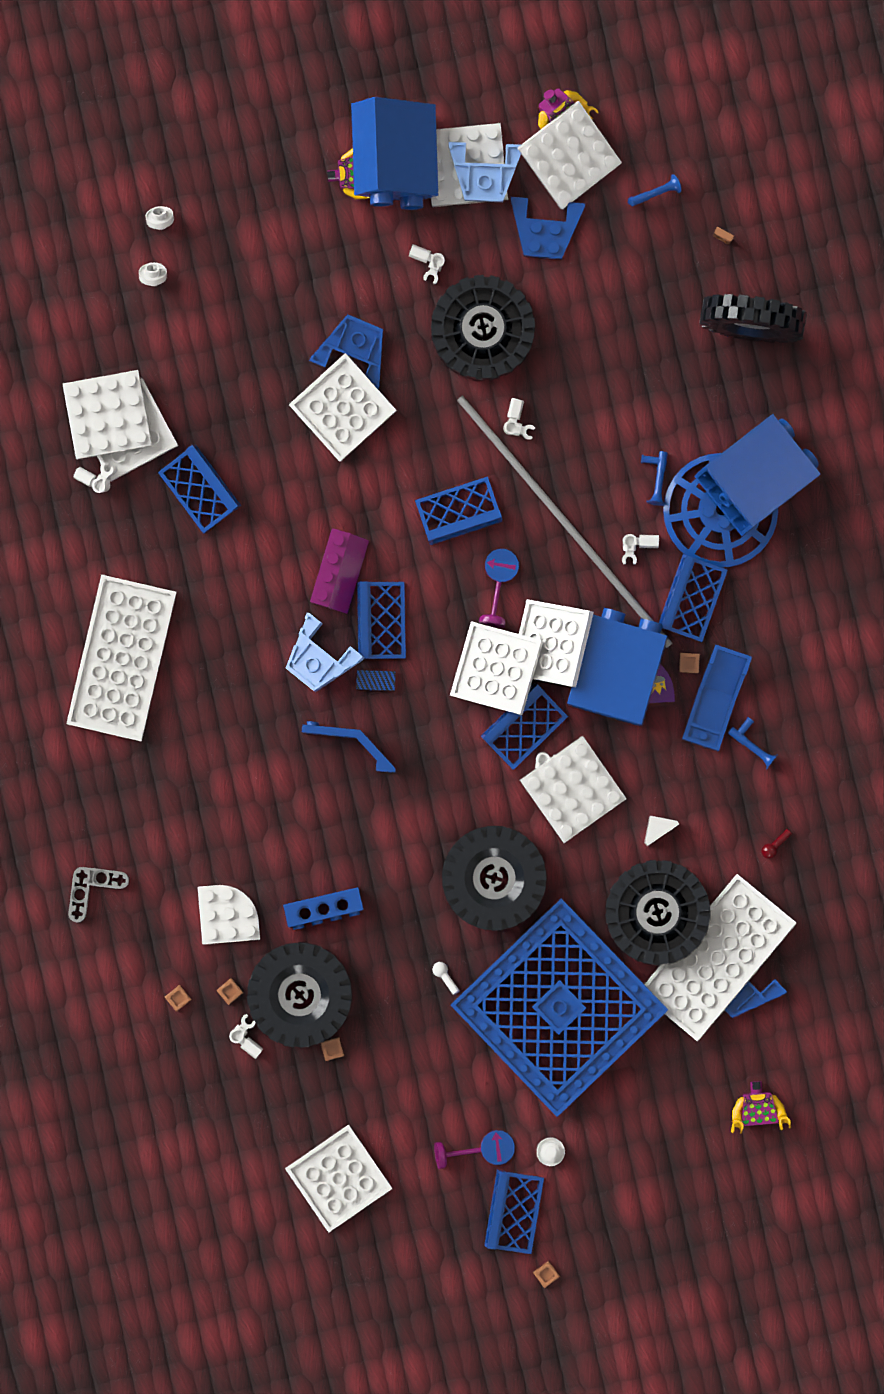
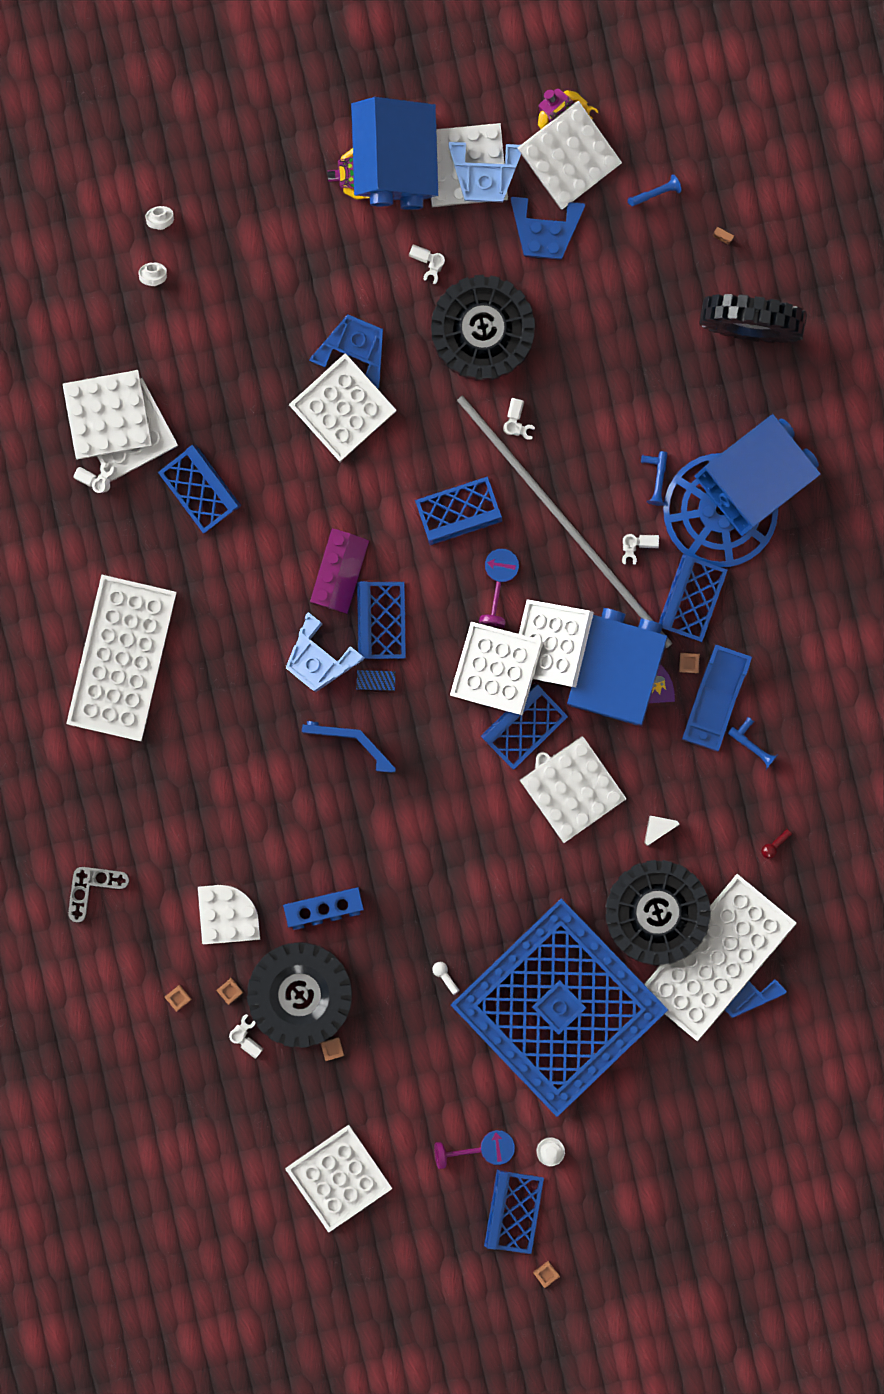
black wheel [442,826,547,931] -> none
torso [731,1081,791,1134] -> none

